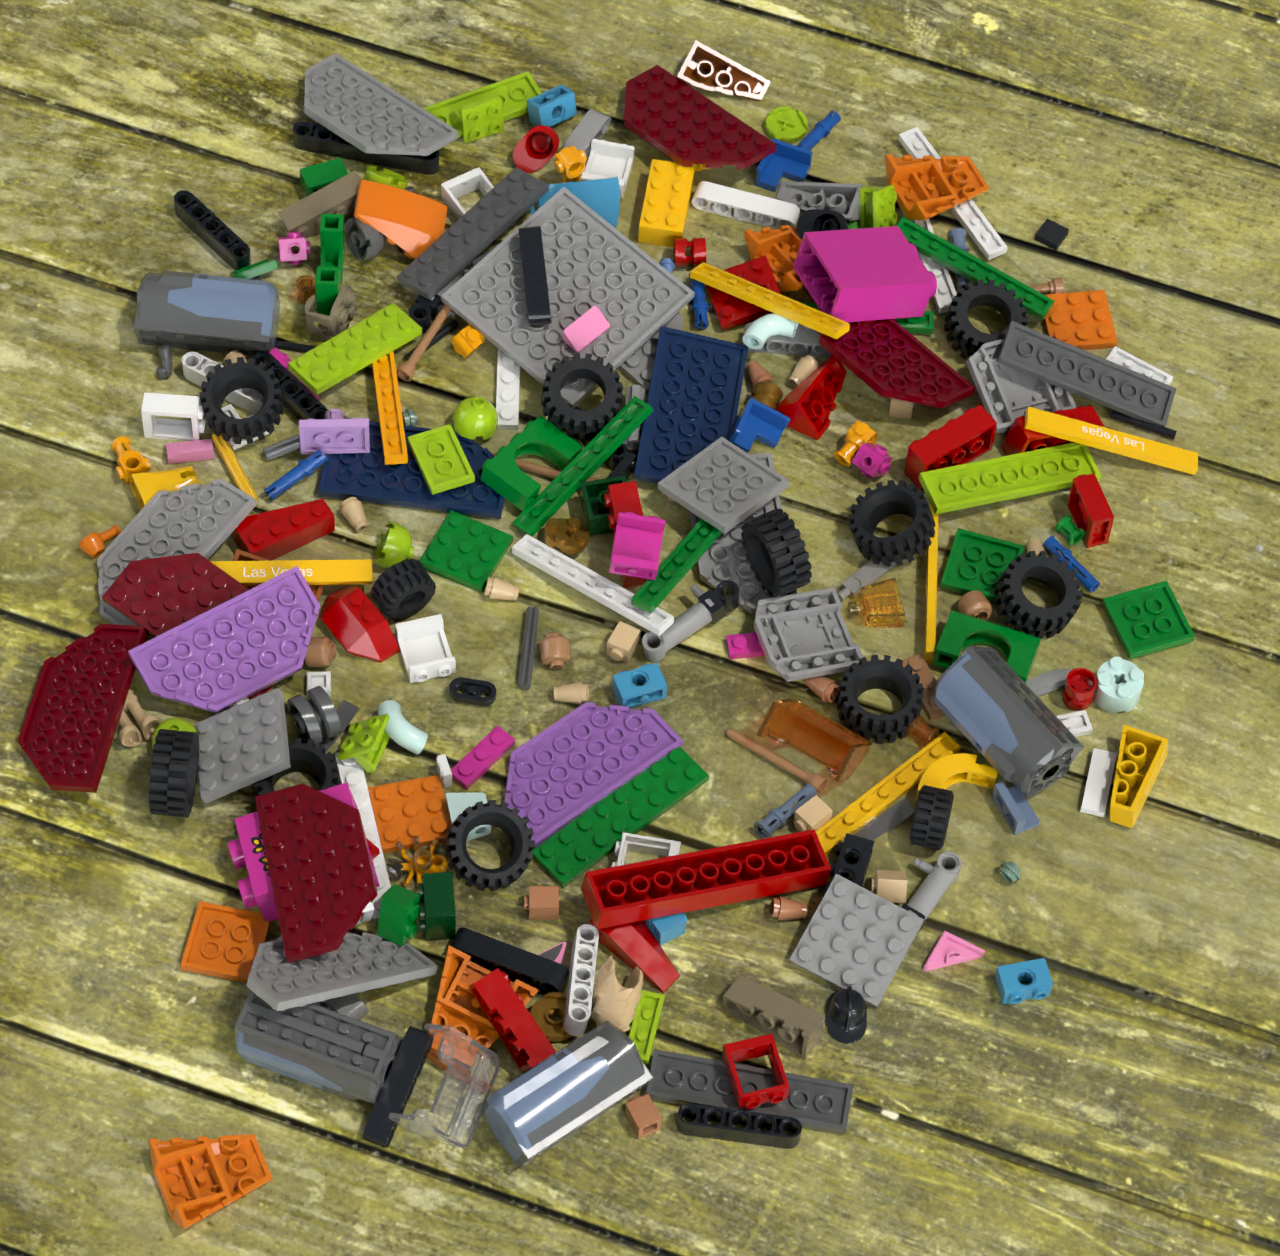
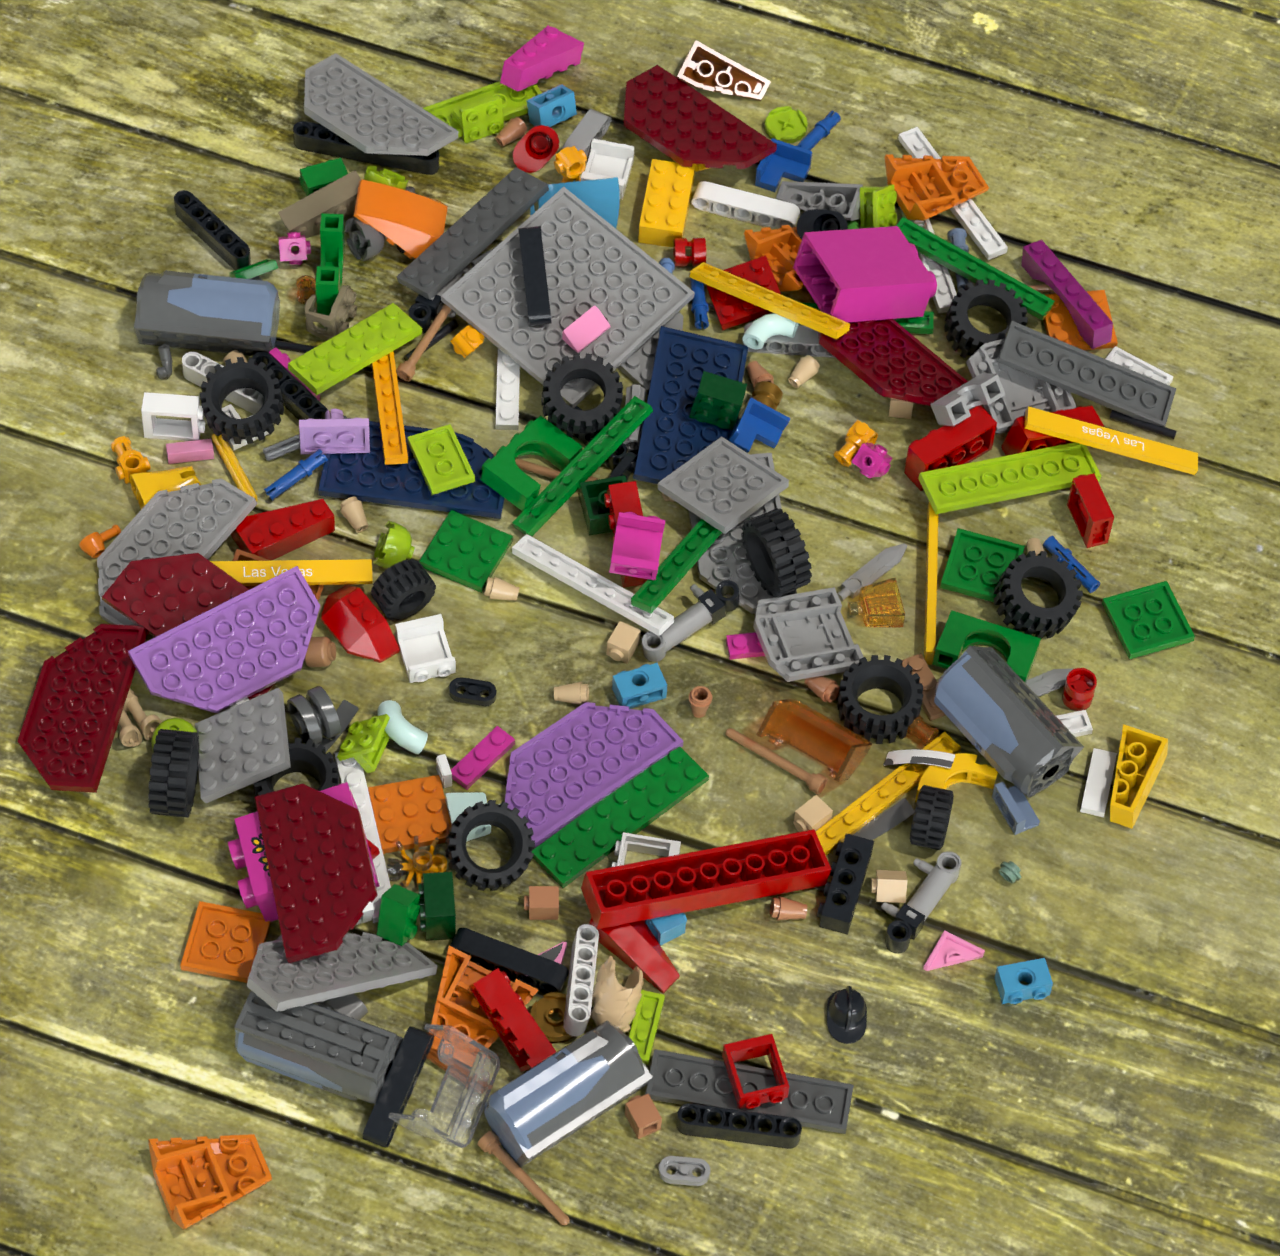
white tile [307,671,331,696] -> none
sand green plate [402,408,418,427] -> none
white window [441,167,494,220] -> none
lime cylinder [452,397,498,440] -> none
dark grey axle [518,607,539,690] -> none
medium nougat head [539,633,571,669] -> none
pearl gold plate [543,517,590,554] -> none
dark tan wedge [722,974,825,1060] -> none
sand blue pin [754,783,817,839] -> none
red wedge [776,355,847,440] -> none
light grey plate [789,874,924,1008] -> none
black tyre [849,480,936,567] -> none
medium nougat head [958,590,992,621] -> none
black piece [1035,218,1069,250] -> none
green bush [1055,515,1085,546] -> none
light aqua brick [1094,657,1144,714] -> none
none -> medium nougat piece [477,1130,570,1226]
none -> nougat cone [495,117,528,147]
none -> dark pink wedge [500,25,584,92]
none -> light grey plate [659,1156,710,1186]
none -> dark green brick [689,371,747,430]
none -> nougat cone [689,686,712,718]
none -> white sticker [884,749,955,769]
none -> light grey arch [931,373,1006,426]
none -> magenta arch [1021,239,1113,349]

